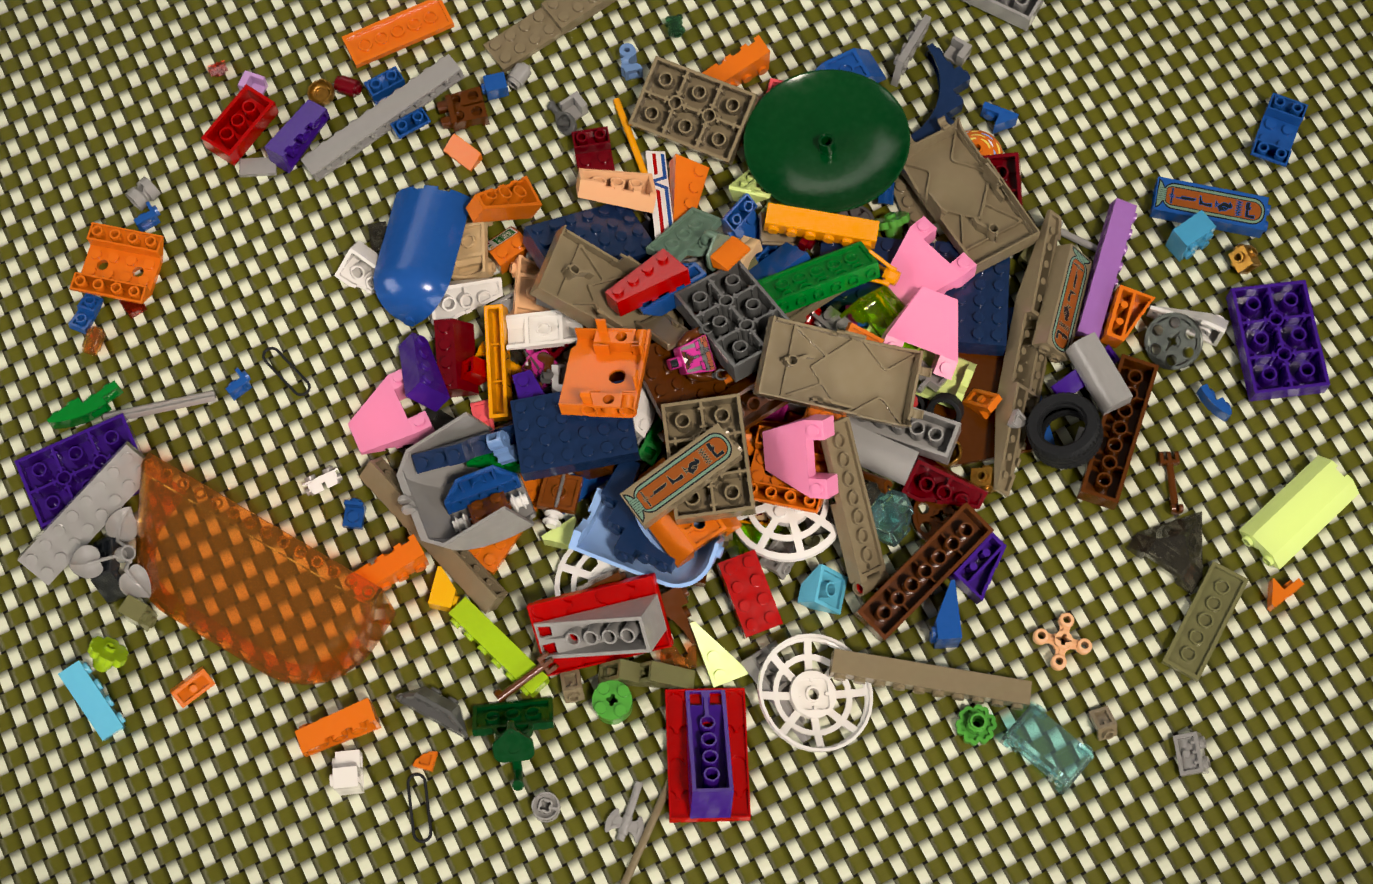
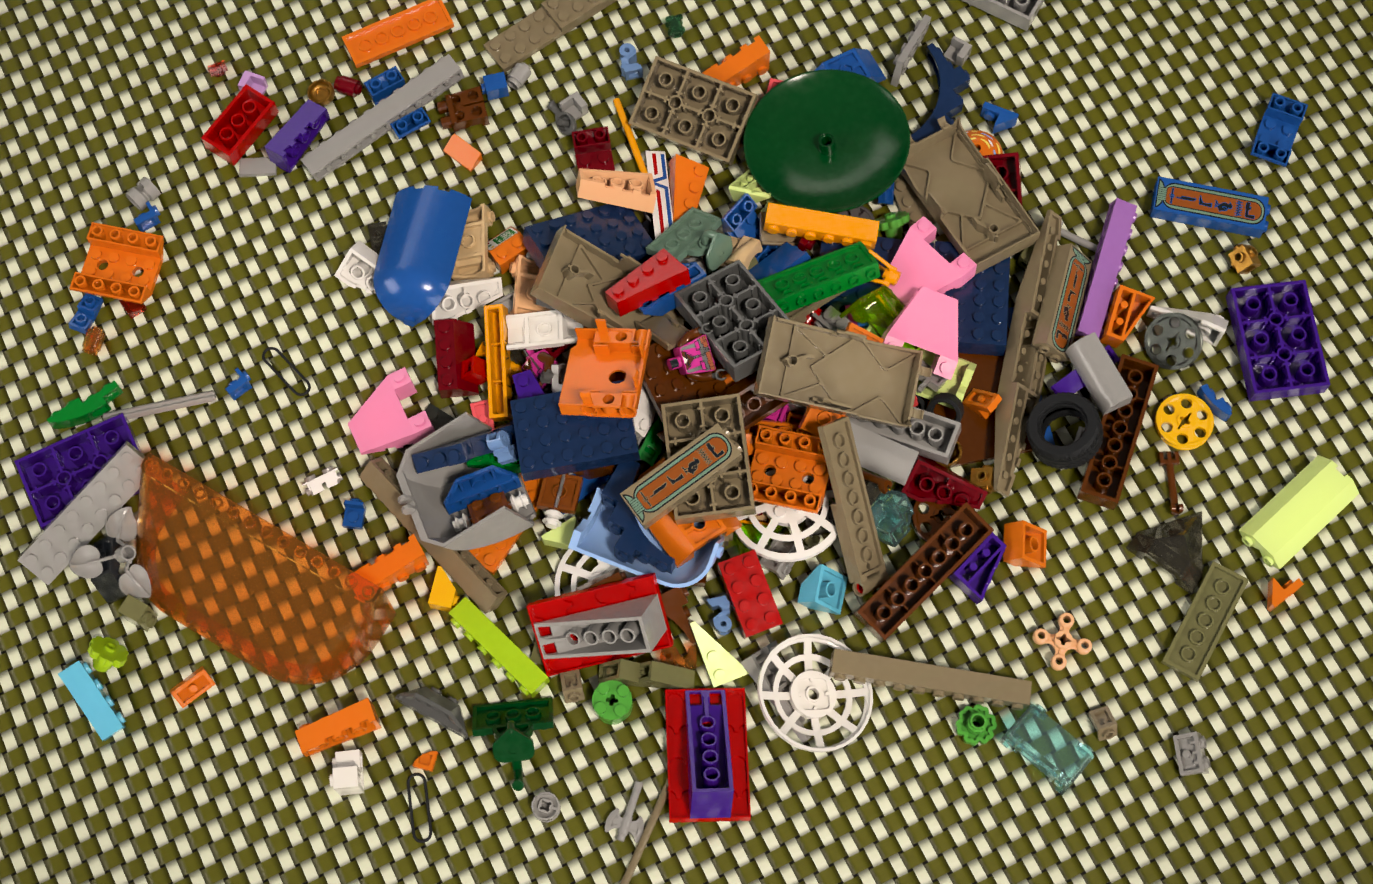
dark purple wedge [399,332,450,412] -> none
orange wedge [466,176,542,223] -> none
reddish brown hinge [493,650,559,703] -> none
orange slope [710,236,751,271] -> none
bright pink wedge [762,414,839,499] -> none
blue slope [929,580,962,649] -> none
light grey tile [1007,409,1027,429] -> none
dark azure brick [1165,210,1216,262] -> none
none -> medium blue leg [706,595,732,635]
none -> orange slope [1003,520,1047,568]
none -> yellow wedge [1155,394,1214,450]

